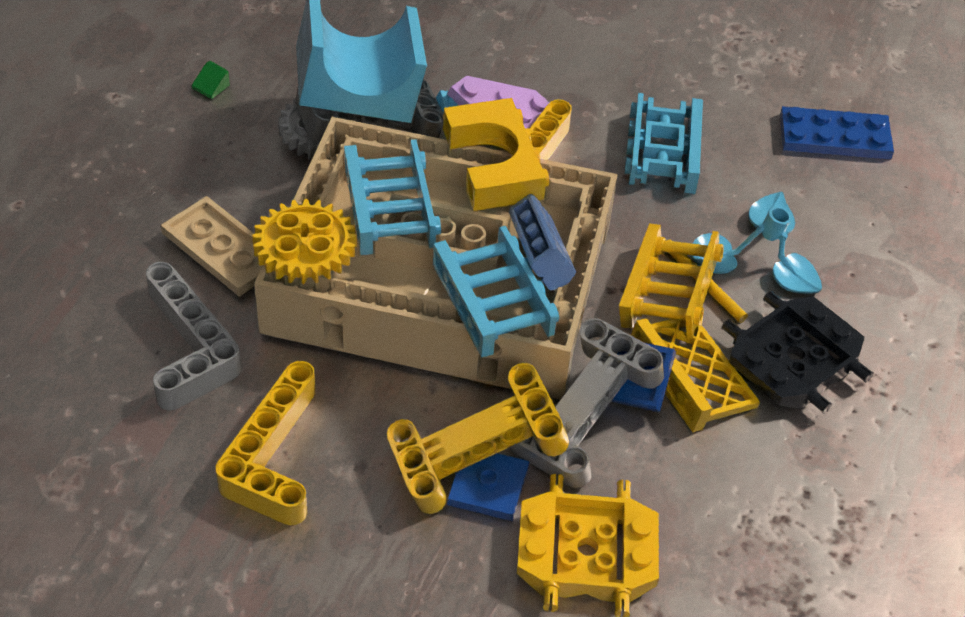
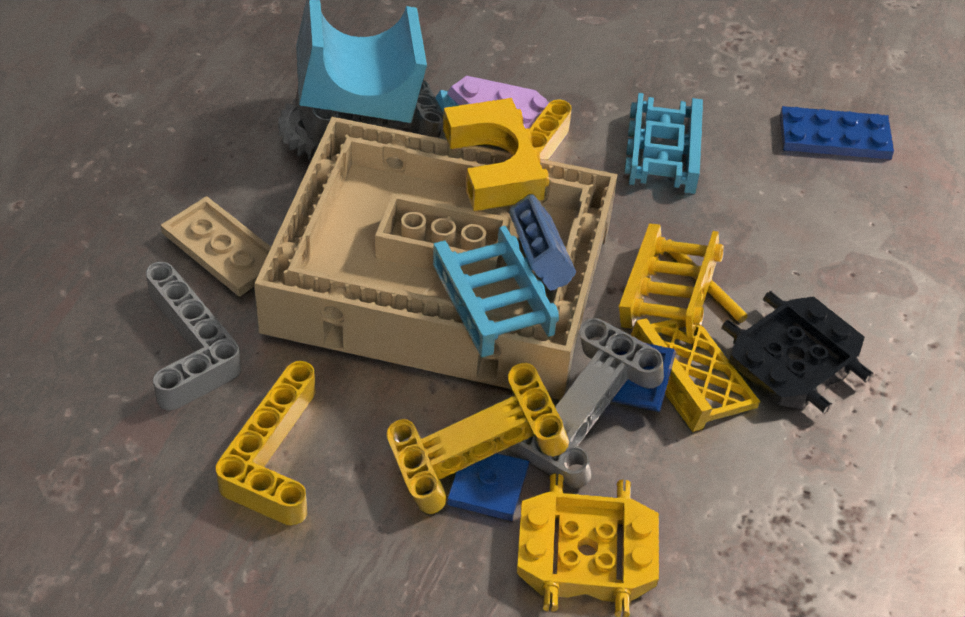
green slope [191,61,230,99] -> none
yellow gear [252,199,357,284] -> none
medium azure fence [344,139,441,255] -> none
medium azure plant [690,191,822,294] -> none

